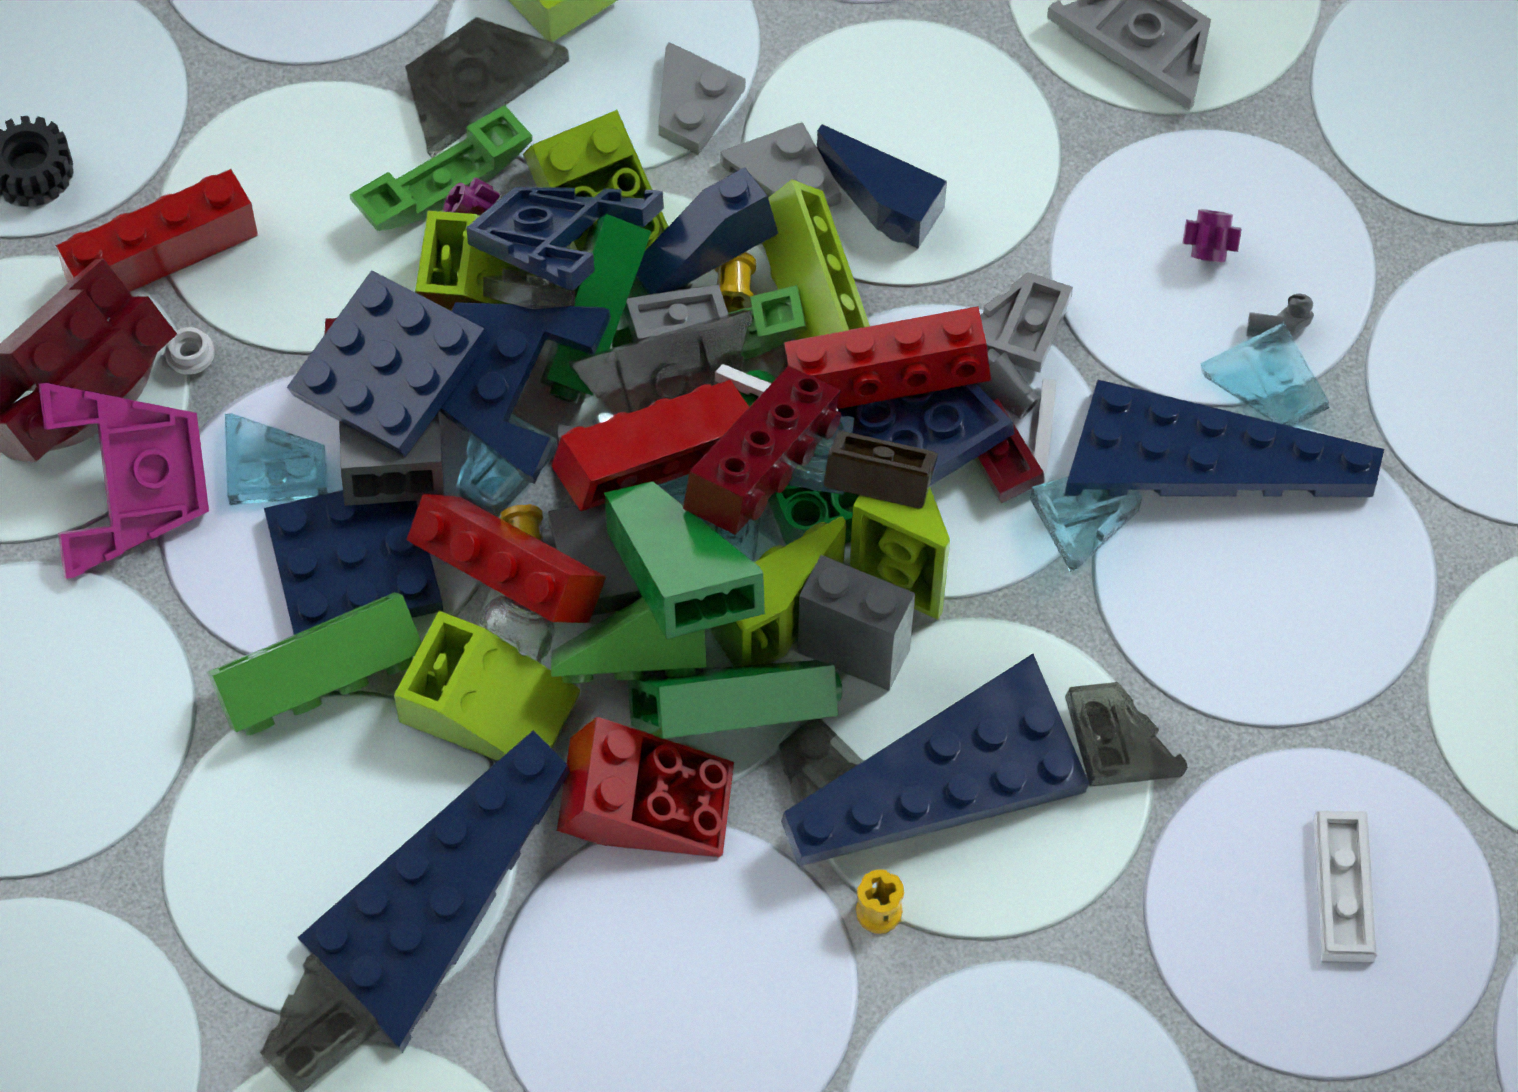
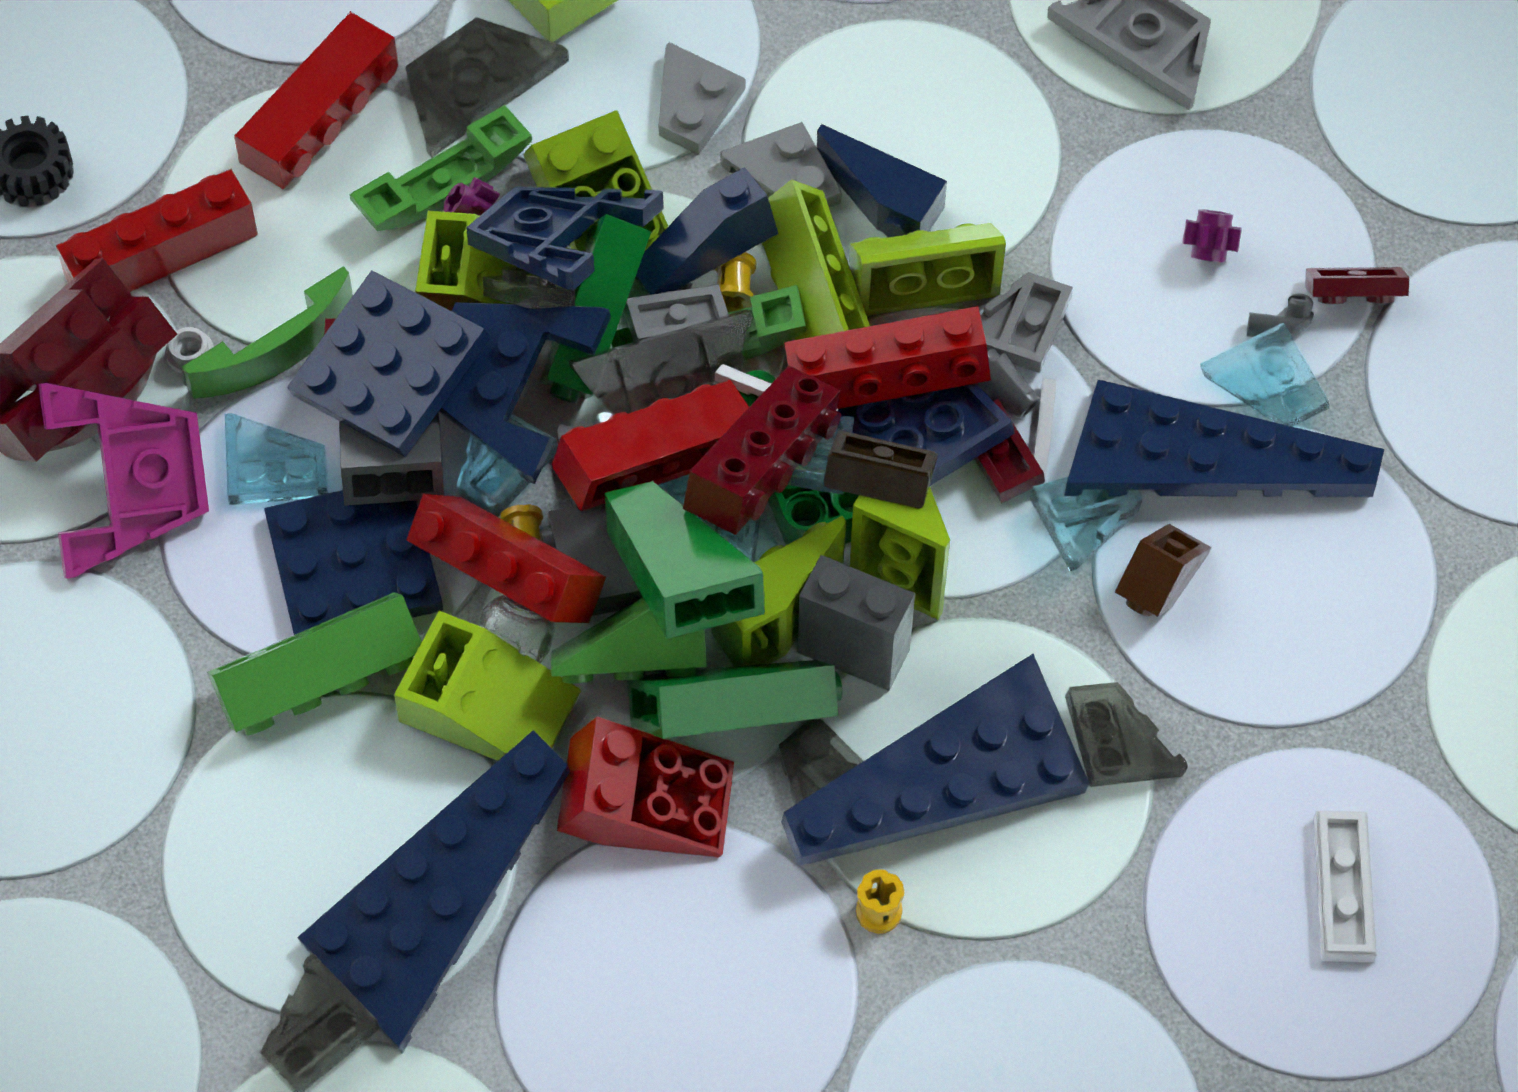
none -> bright green slope [182,266,353,399]
none -> red brick [234,11,398,190]
none -> lime slope [849,223,1006,316]
none -> reddish brown slope [1115,524,1212,617]
none -> dark red plate [1305,267,1410,304]

